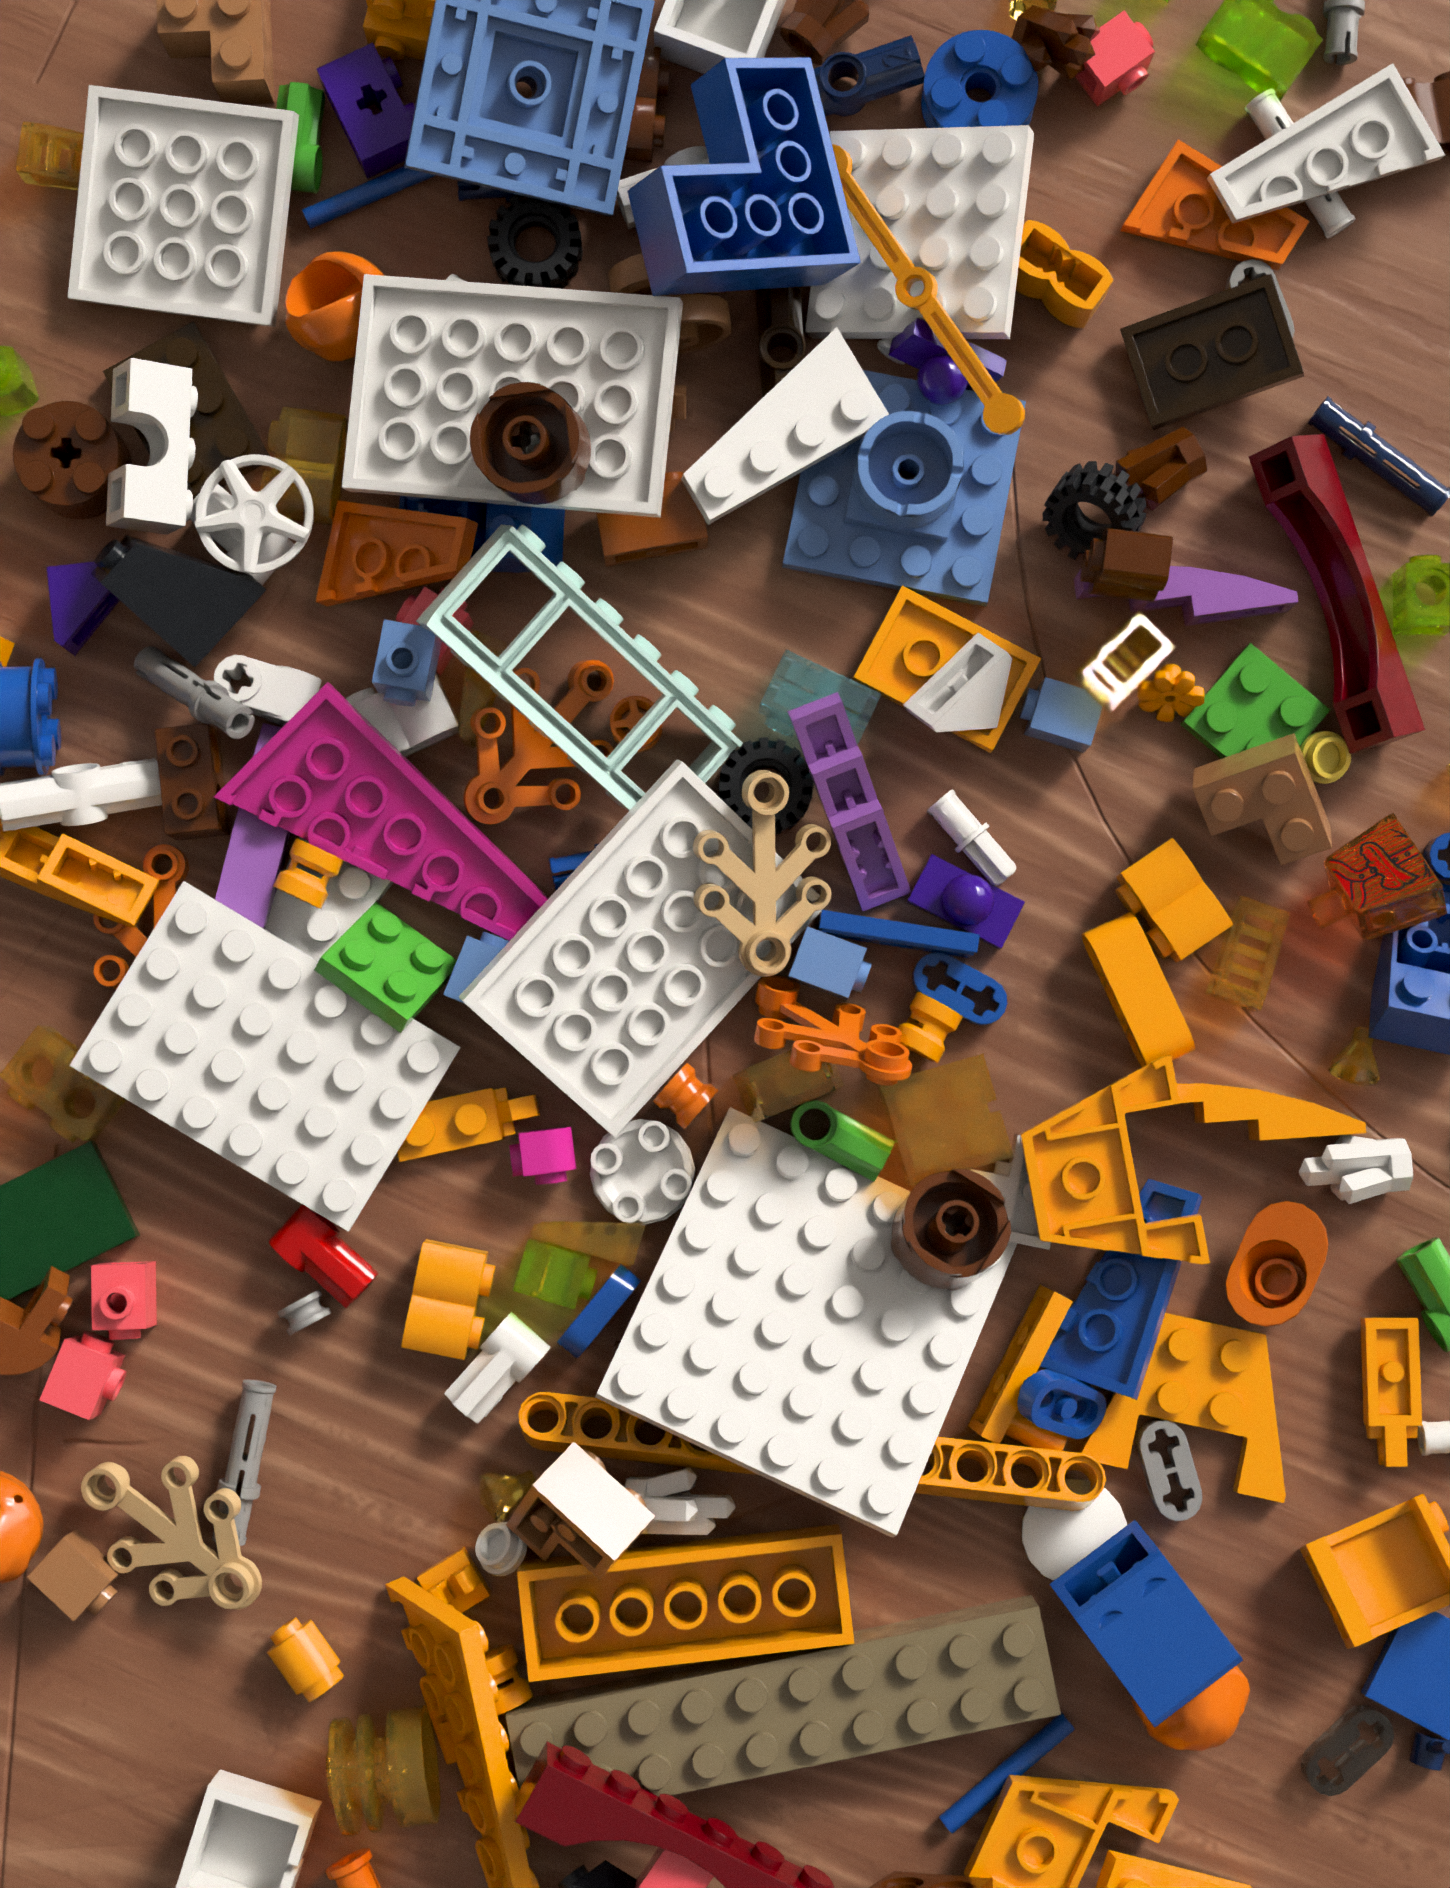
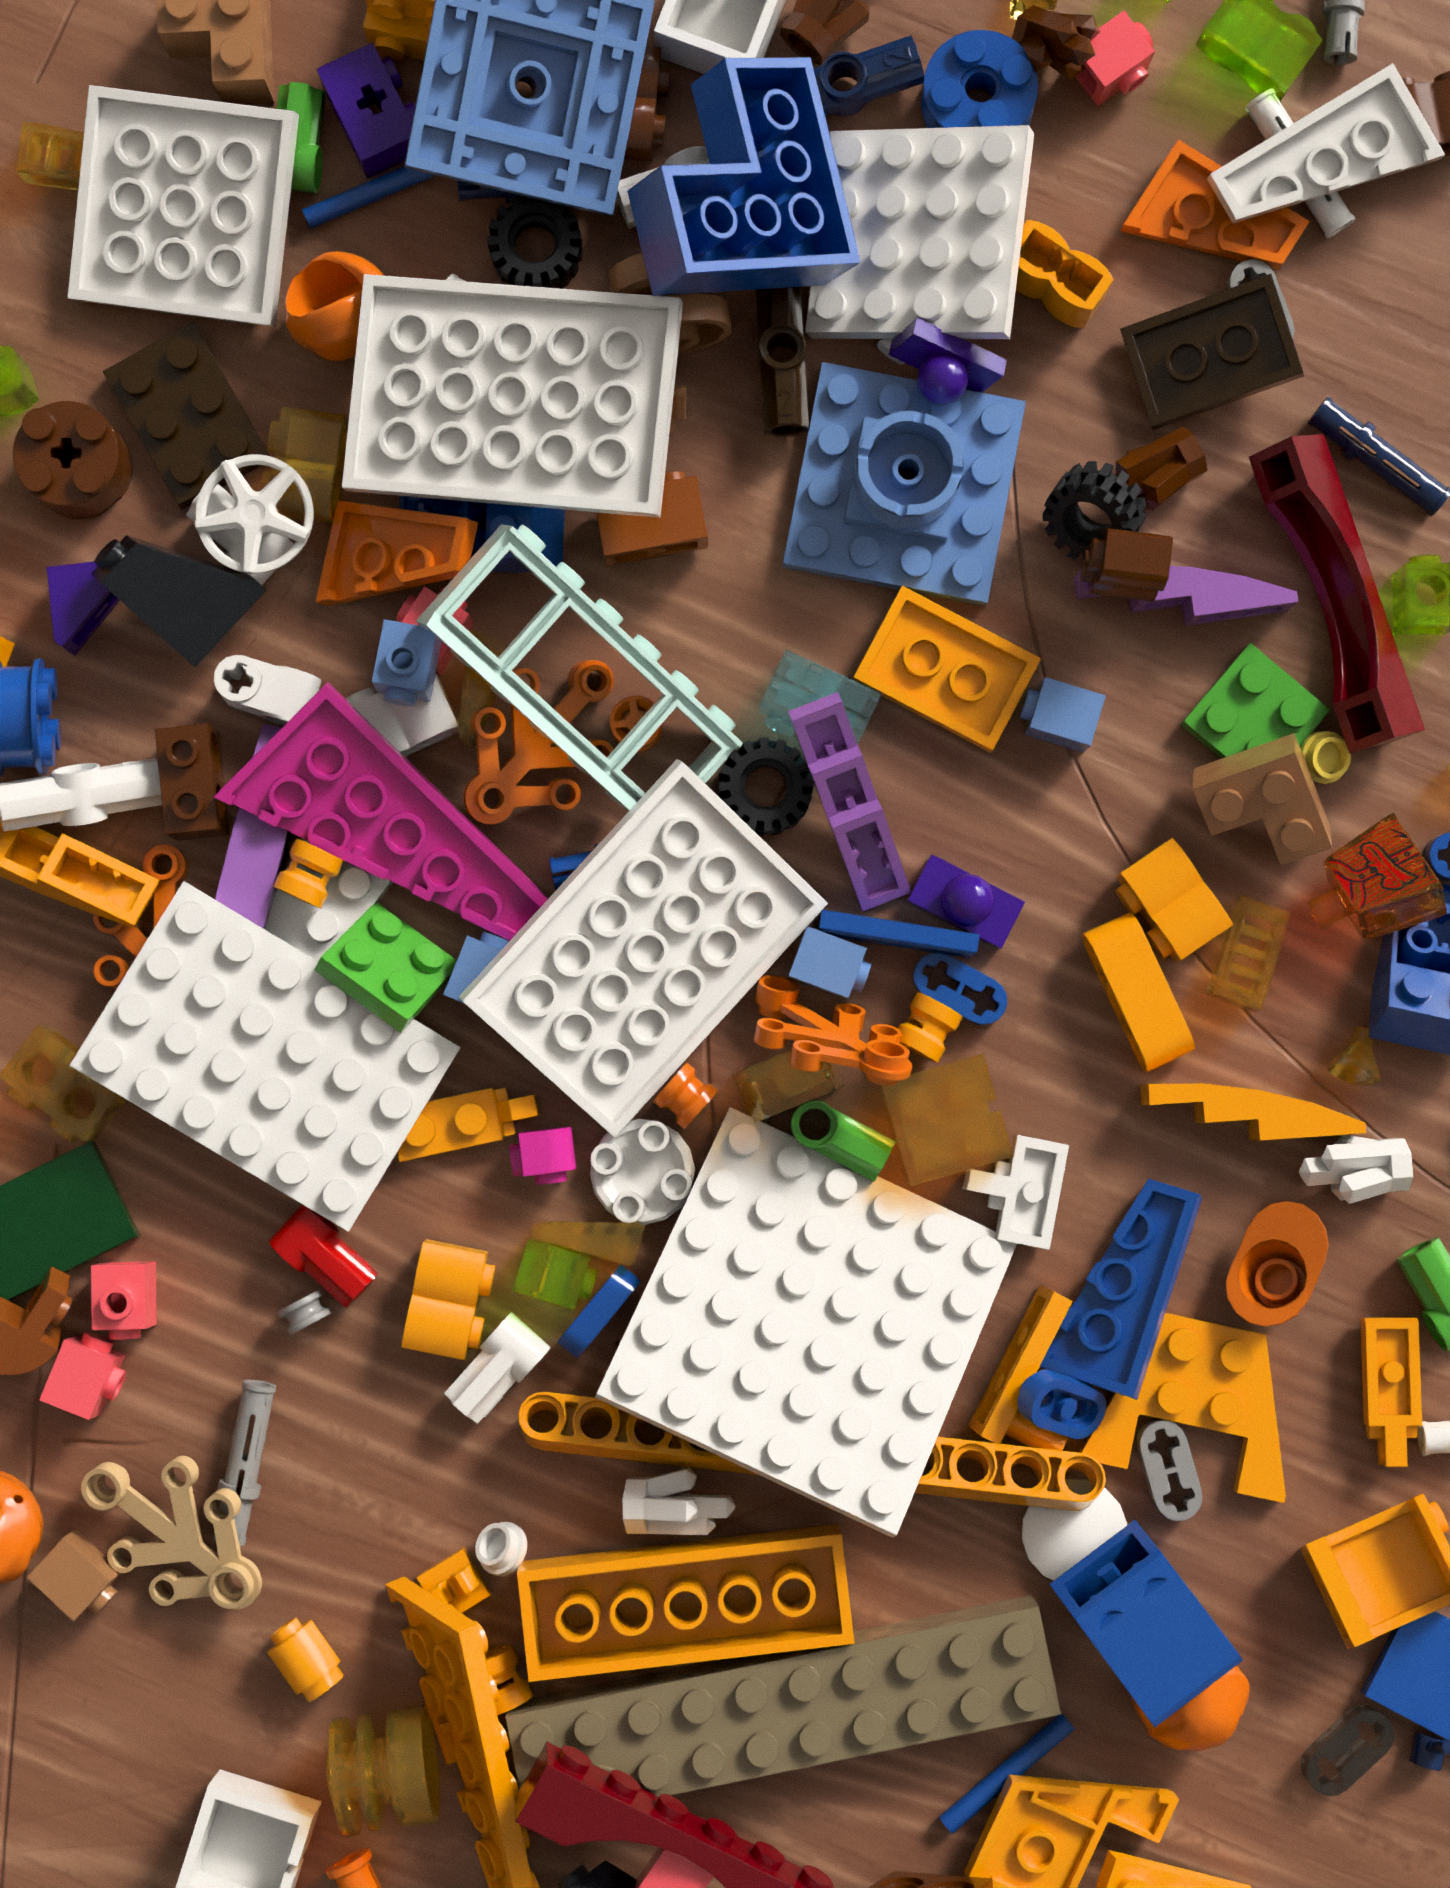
white arch [106,358,198,535] -> none
light grey pin [134,646,255,739] -> none
reddish brown brick [470,382,591,505] -> none
clear yellow rock [479,1470,536,1523] -> none
brick [506,1442,655,1580] -> none
white wing [681,327,889,525] -> none
tan plant [693,770,832,977] -> none
light orange piece [832,144,1025,435] -> none
reddish brown brick [891,1169,1011,1290] -> none
white slope [903,633,1012,733] -> none
white axle [927,789,1016,886] -> none
light orange wing [1020,1055,1210,1265] -> none
clear yellow slope [1072,610,1175,714] -> none
light orange plant [1137,664,1205,722] -> none

